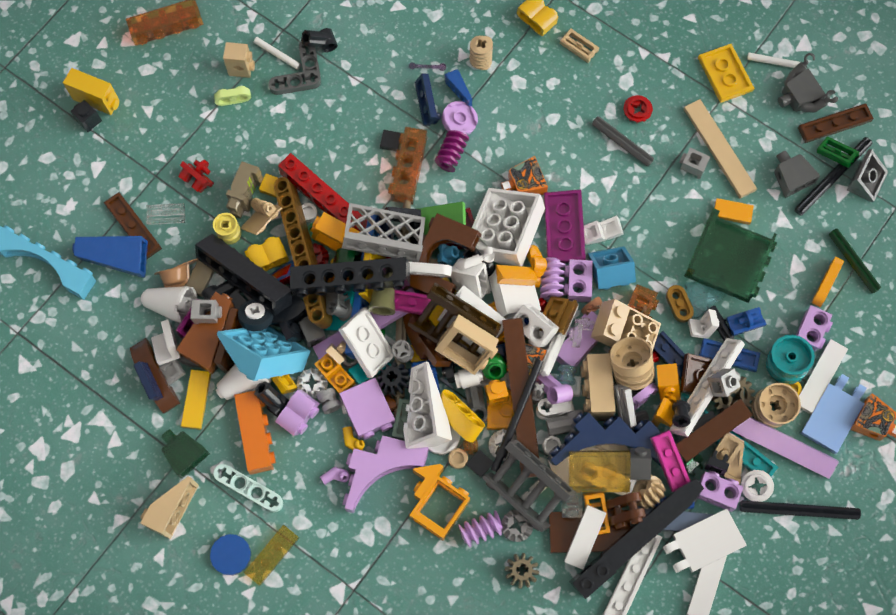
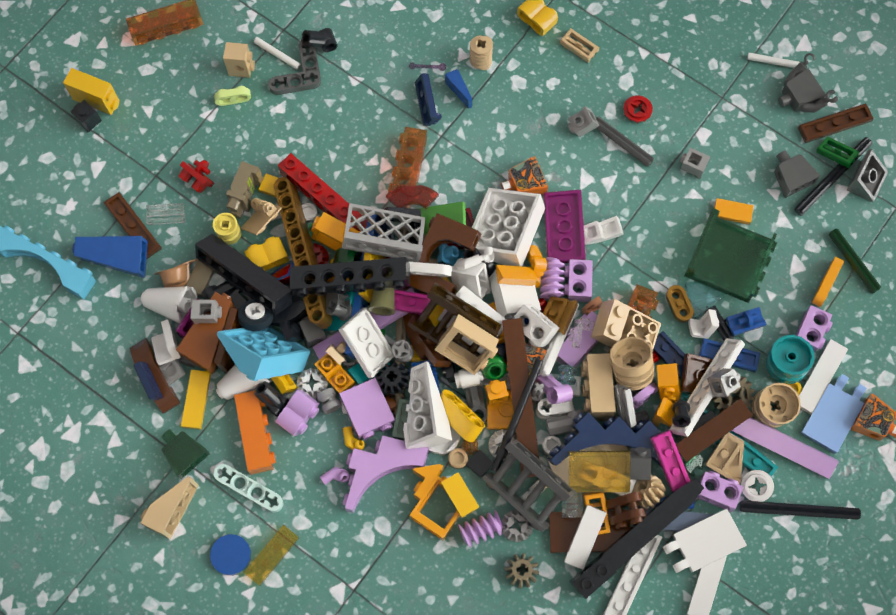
black tile [380,130,402,152] -> none
magenta piece [435,130,469,172] -> none
lavender tile [441,101,478,135] -> none
dark azure slope [588,246,636,290] -> none
tan tile [684,99,757,199] -> none
yellow tile [698,44,754,103] -> none
black tile [704,450,729,476] -> none
none -> clear red tile [386,185,439,209]
none -> yellow tile [441,472,479,518]
none -> light grey brick [568,106,599,137]

